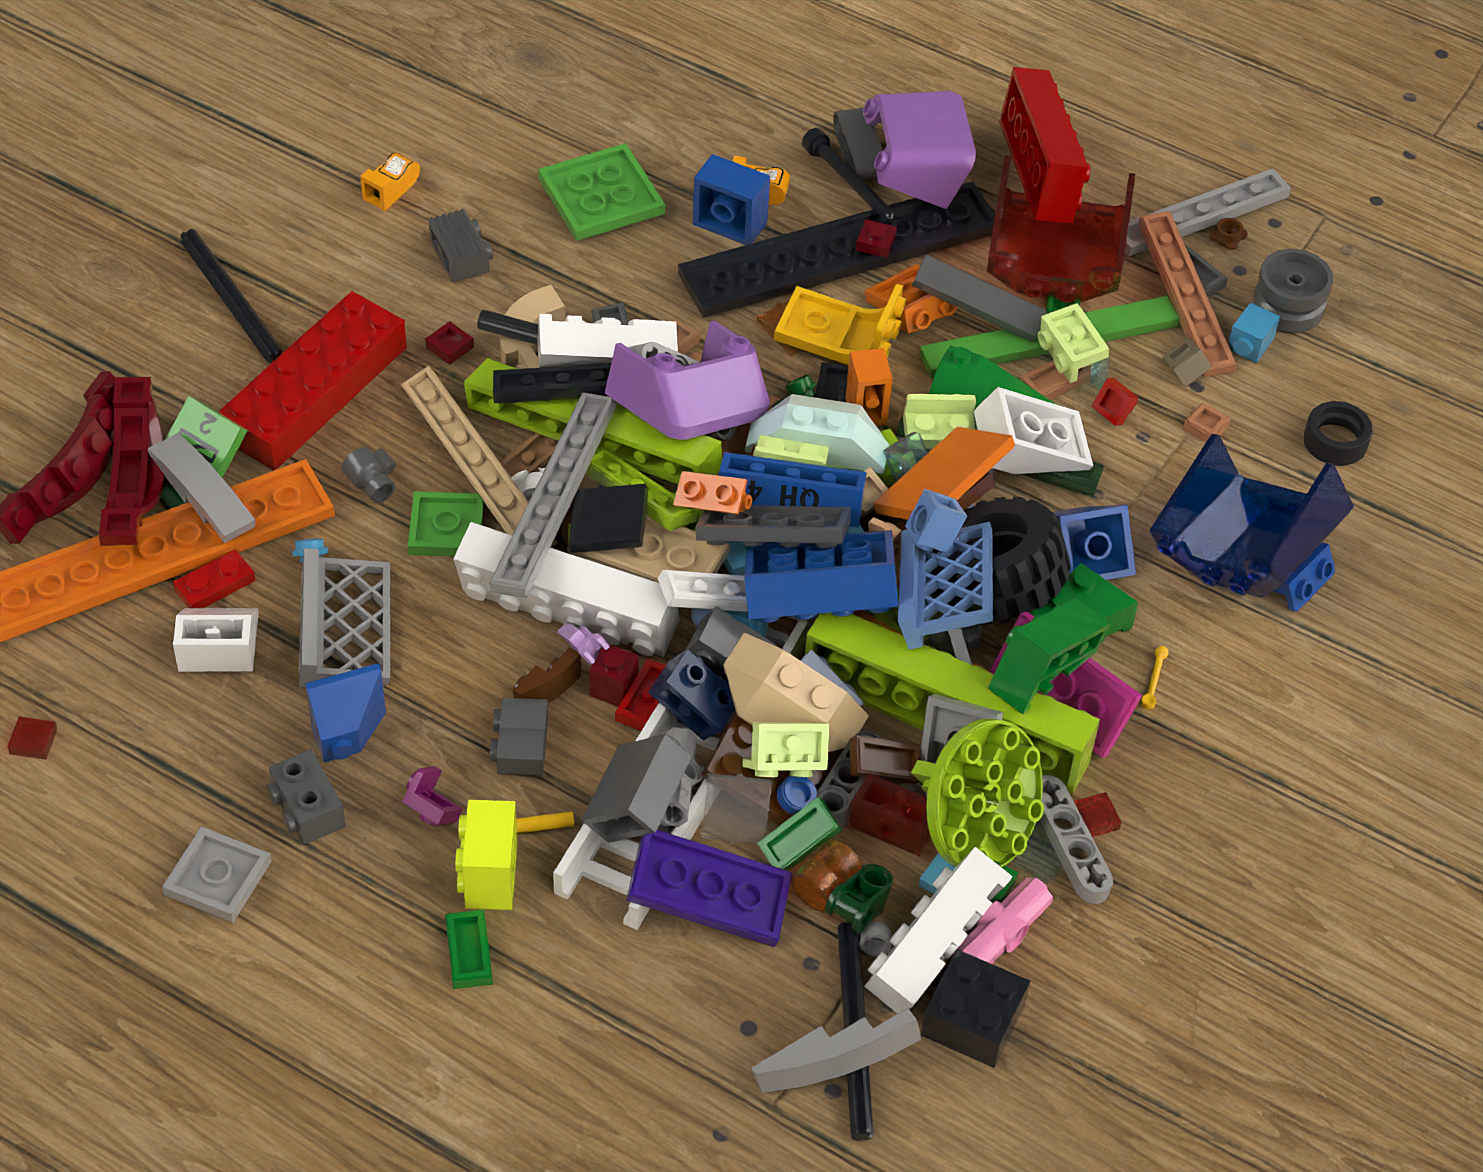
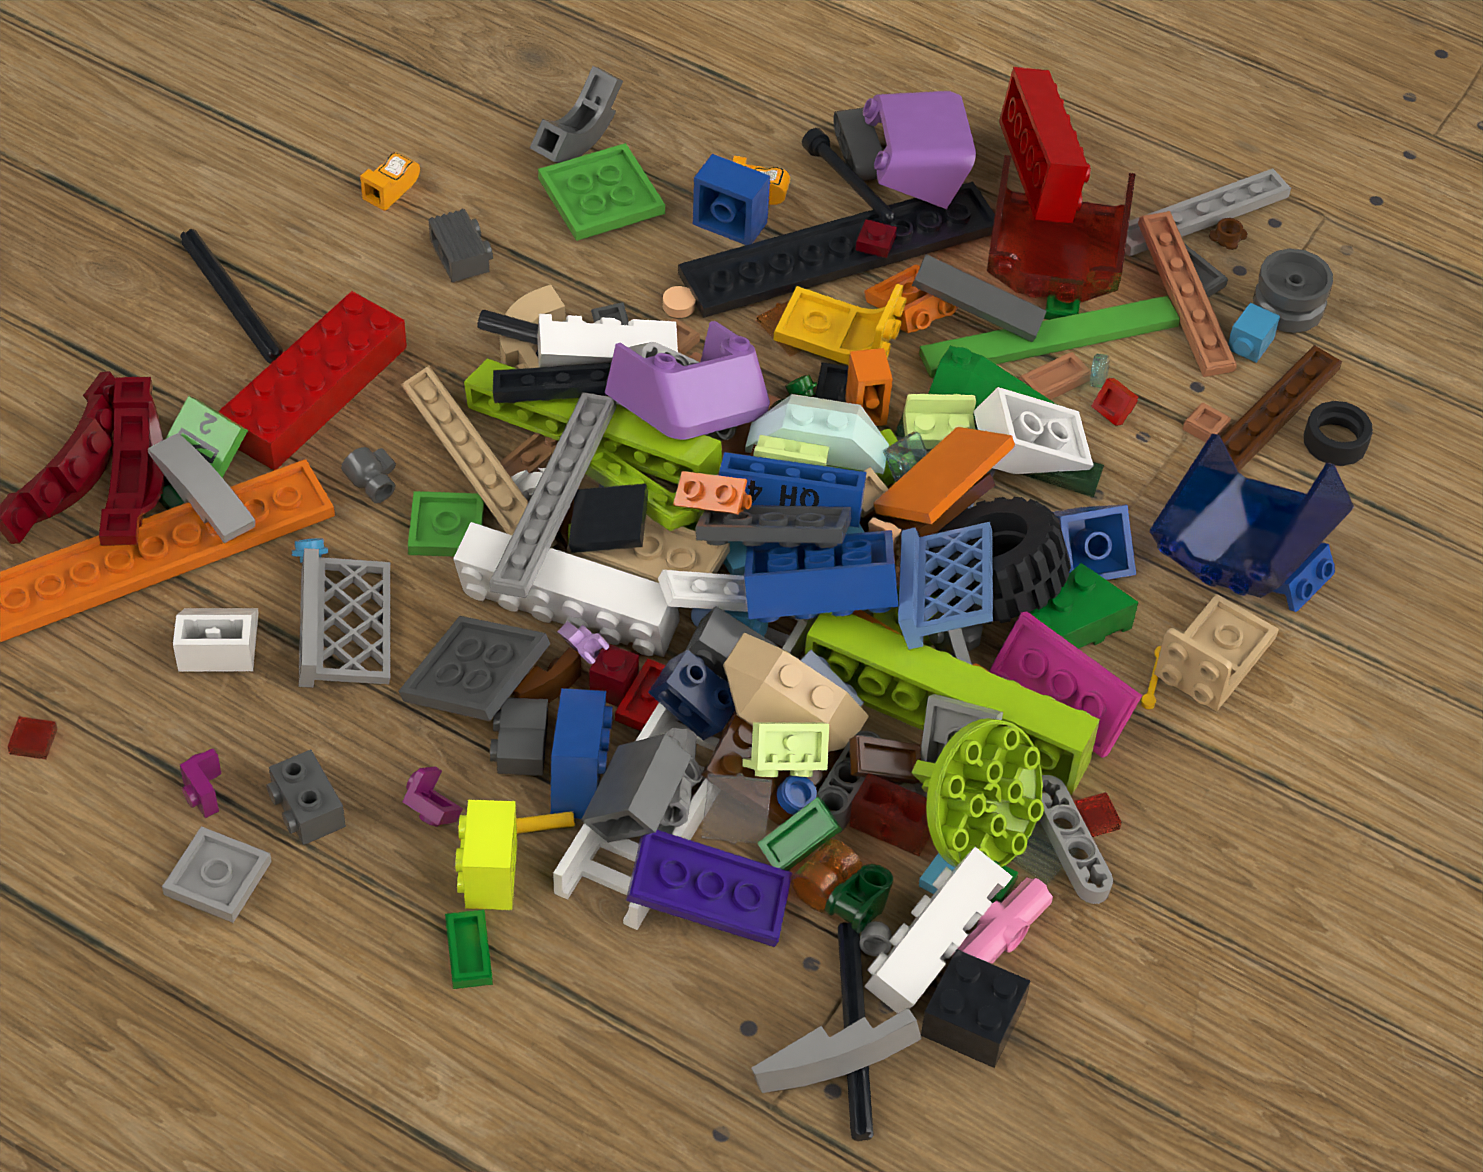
red plate [173,549,256,608] -> none
blue slope [305,663,386,763] -> none
dark red plate [425,321,474,365] -> none
medium blue brick [905,489,967,553] -> none
green wedge [988,598,1111,715] -> none
yellowish green bracket [1038,303,1109,383] -> none
dark tan slope [1163,338,1211,386] -> none
none -> magenta bracket [180,749,221,818]
none -> dark grey plate [398,616,550,721]
none -> dark grey arch [530,66,623,163]
none -> blue wedge [550,688,613,819]
none -> light nougat tile [663,286,696,318]
none -> tan bracket [1154,594,1279,711]
none -> reddish brown tile [1200,345,1342,482]

